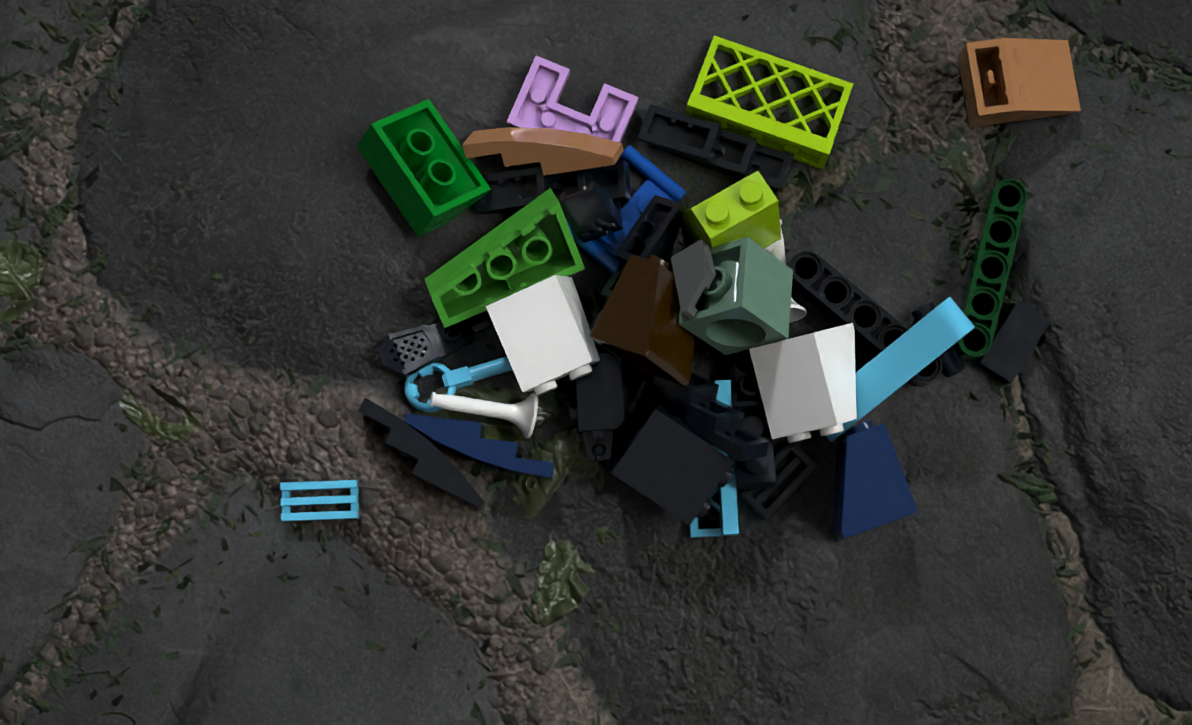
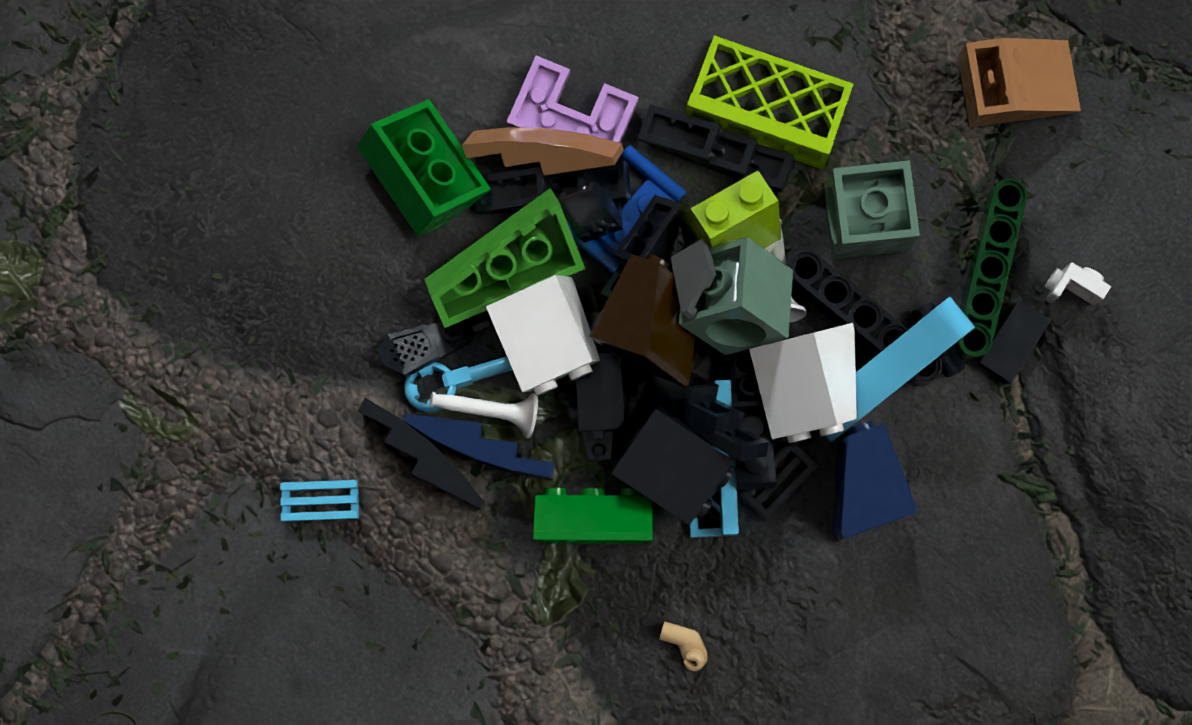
none -> green slope [533,488,653,544]
none -> tan arm [659,621,708,671]
none -> sand green brick [824,160,920,259]
none -> white bracket [1044,262,1111,306]

